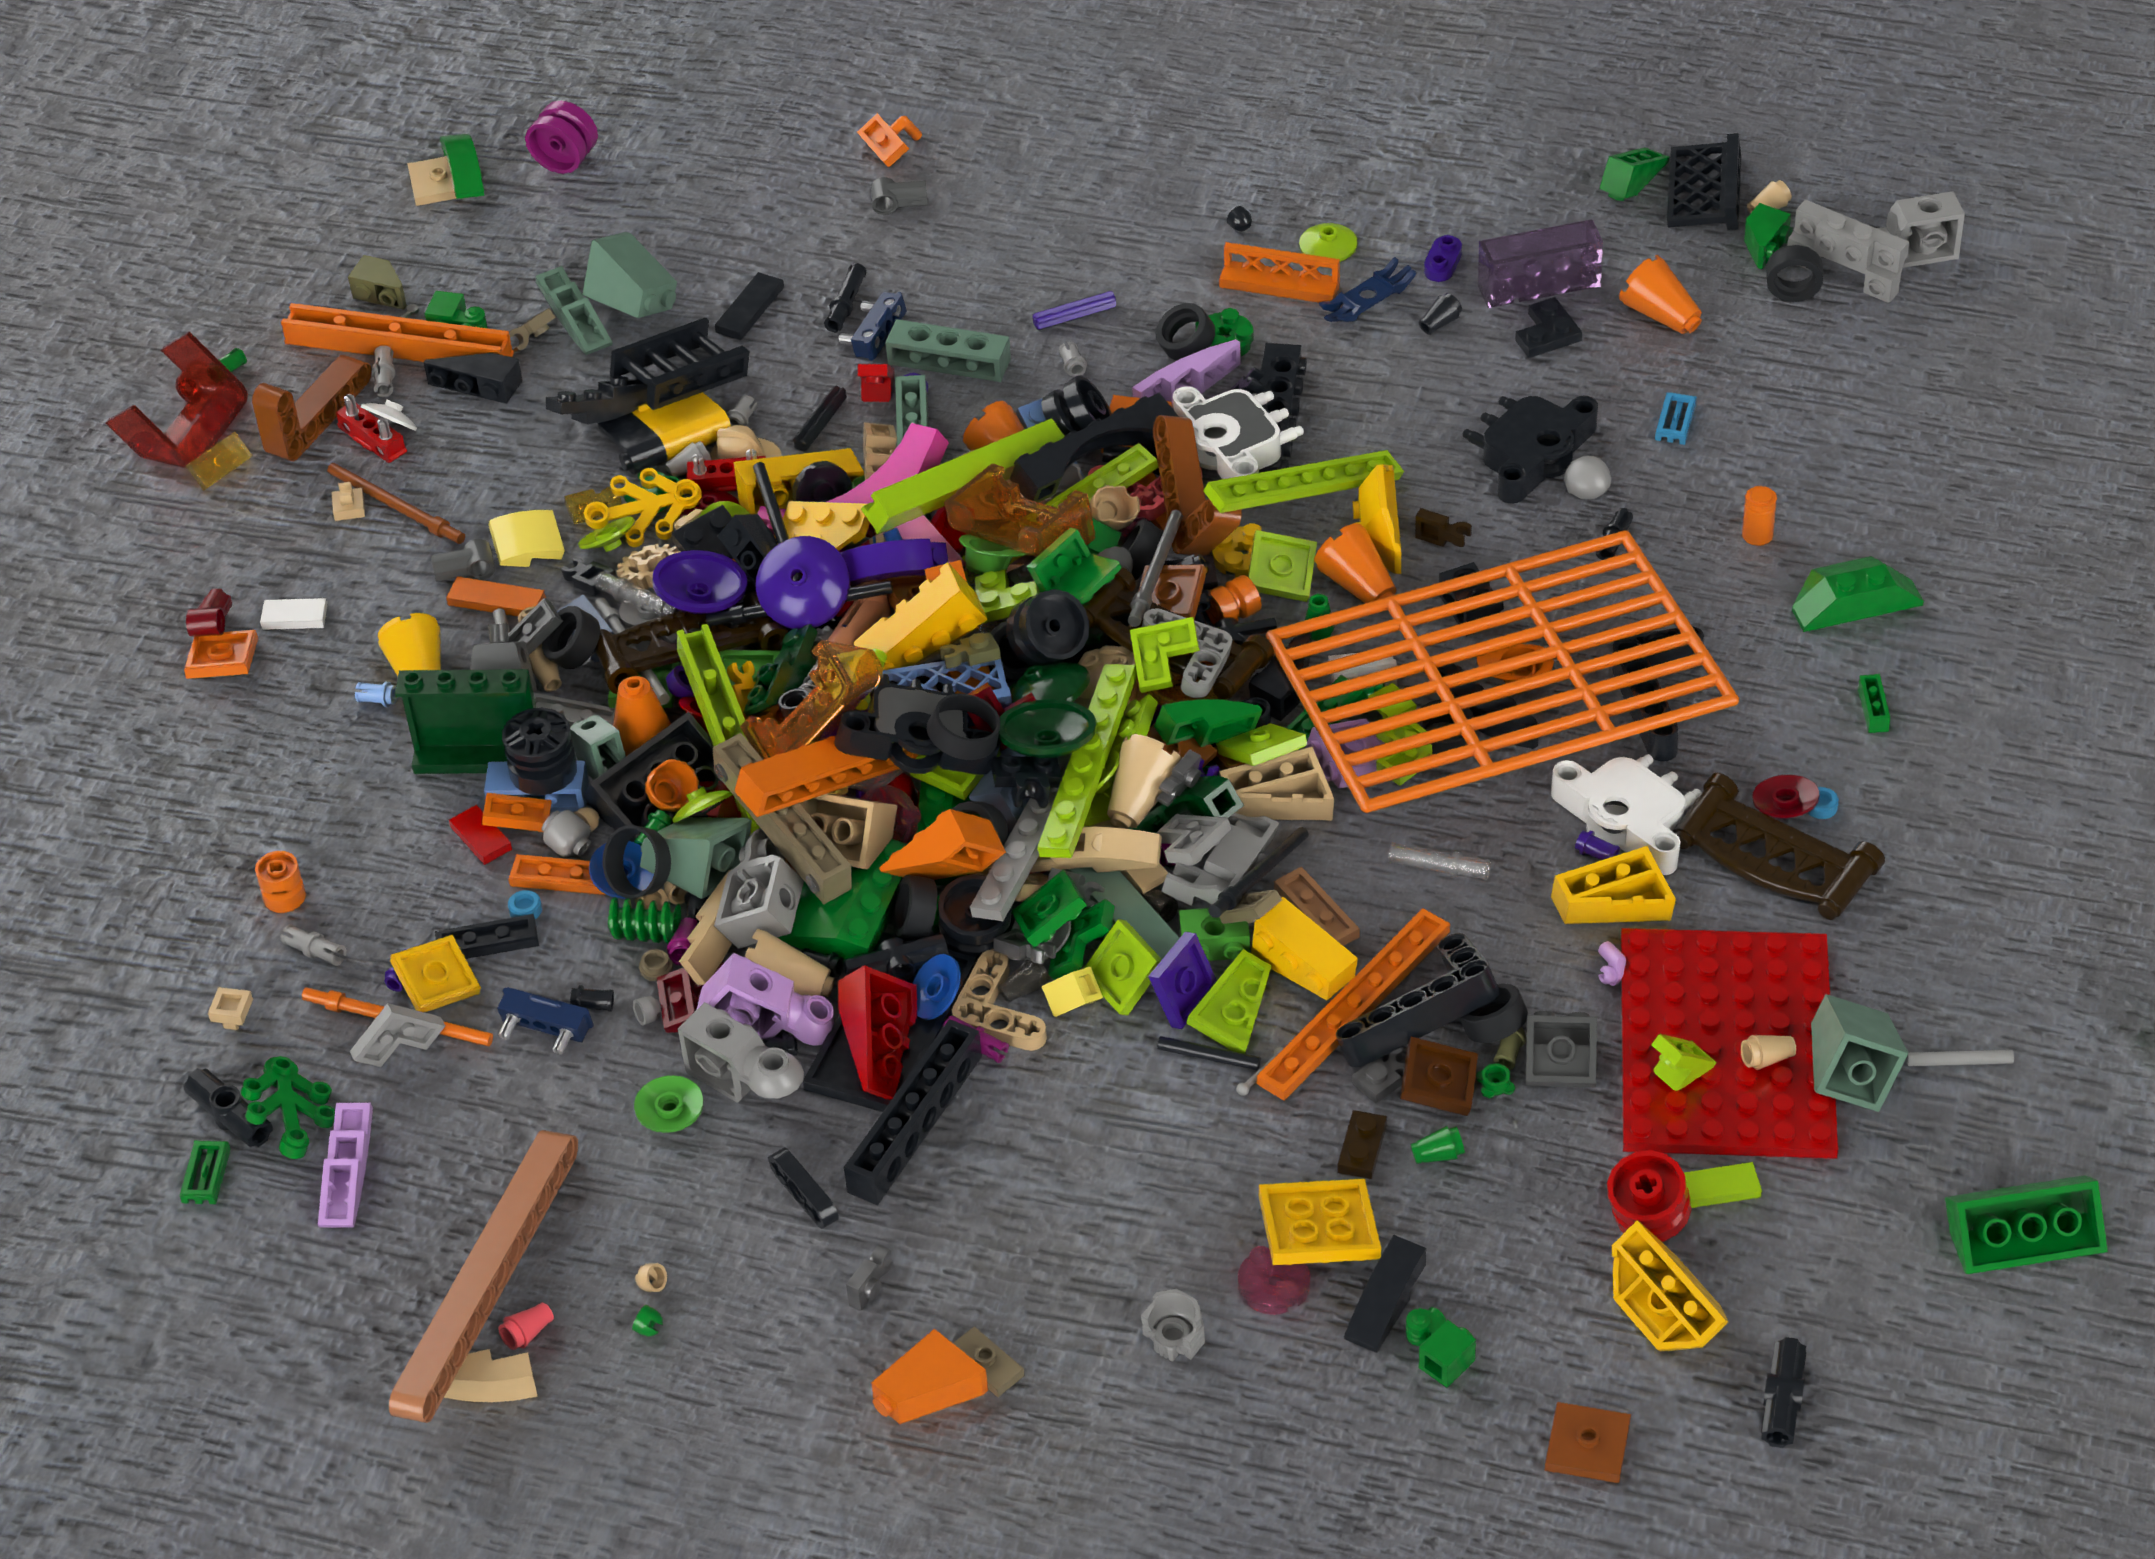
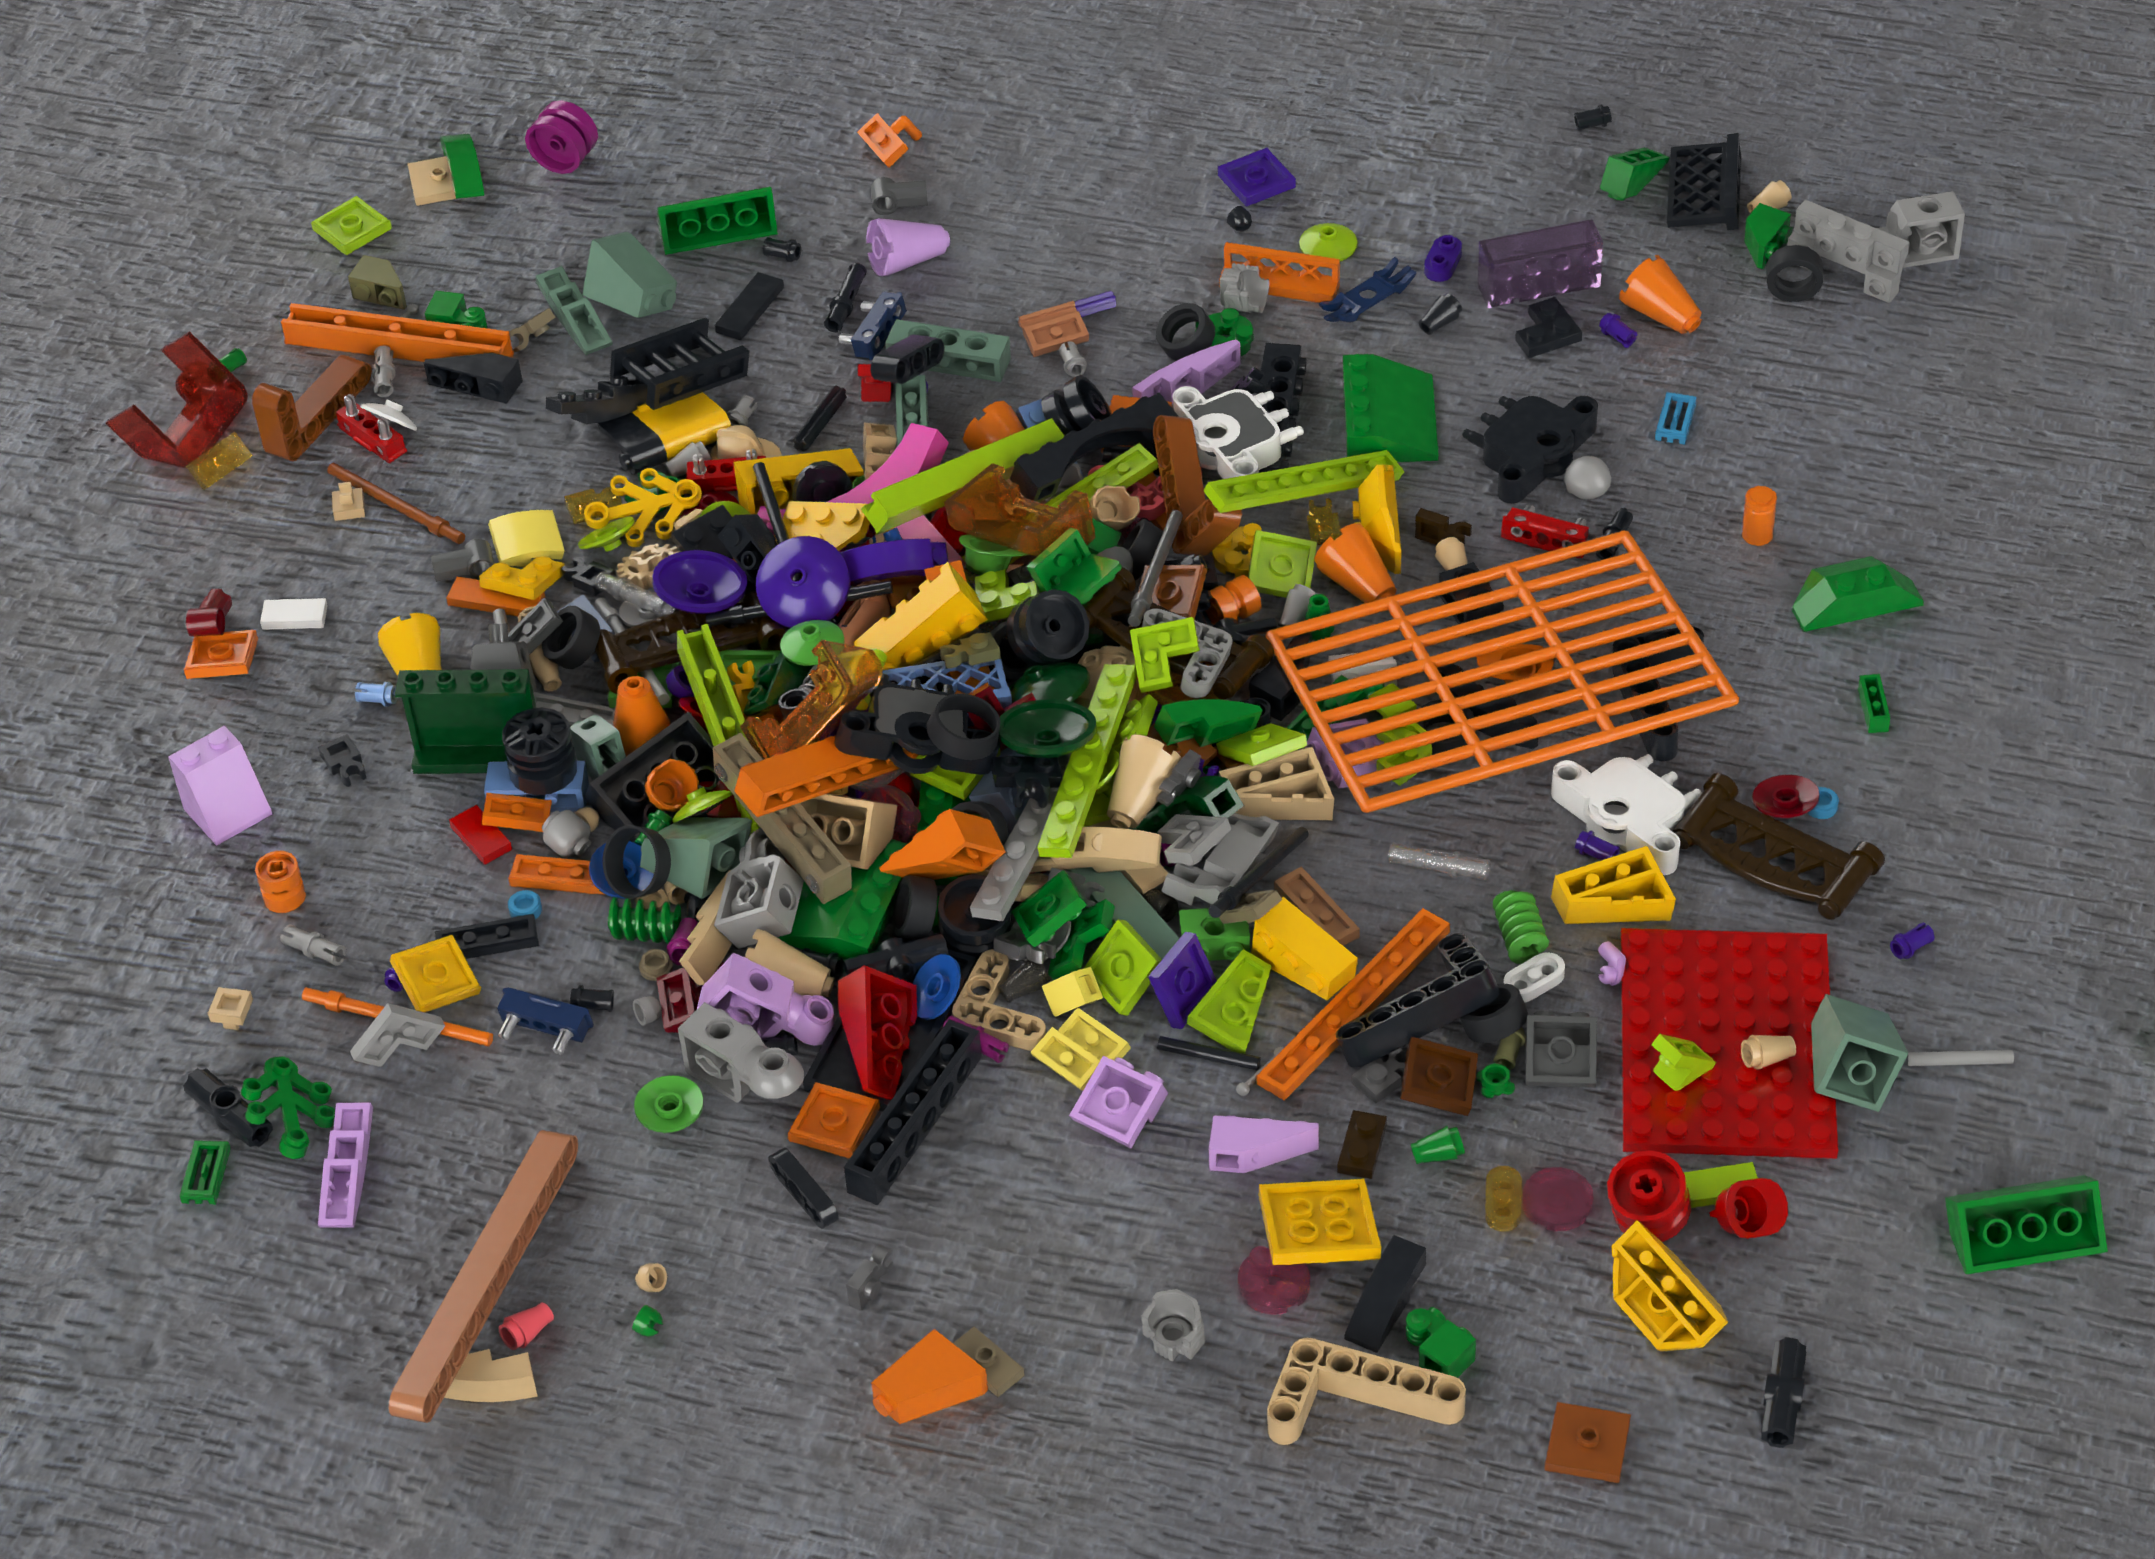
none -> lavender slope [168,726,272,846]
none -> lime plate [311,196,392,256]
none -> black plate [318,734,367,787]
none -> yellow plate [479,557,564,600]
none -> green slope [656,187,778,255]
none -> black pin [763,237,801,262]
none -> bright green dish [780,620,844,666]
none -> orange plate [788,1082,880,1159]
none -> lavender cone [866,218,950,276]
none -> black beam [870,334,945,384]
none -> nougat plate [1018,301,1089,357]
none -> light yellow slope [1030,1008,1131,1091]
none -> lavender plate [1069,1056,1168,1148]
none -> lavender slope [1209,1115,1319,1173]
none -> dark purple plate [1218,148,1296,207]
none -> light grey hair [1220,263,1270,314]
none -> tan beam [1267,1338,1466,1445]
none -> light grey cone [1278,584,1316,627]
none -> clear yellow plate [1307,498,1342,545]
none -> green slope [1343,354,1439,462]
none -> tan cone [1435,537,1468,571]
none -> clear yellow plate [1485,1166,1522,1232]
none -> bright green piece [1493,890,1549,964]
none -> red piece [1501,505,1589,558]
none -> white plate [1504,952,1565,1003]
none -> clear pink tile [1522,1167,1594,1231]
none -> black pin [1574,104,1612,131]
none -> dark purple pin [1599,313,1638,348]
none -> red piece [1709,1178,1788,1239]
none -> dark purple pin [1890,922,1935,959]

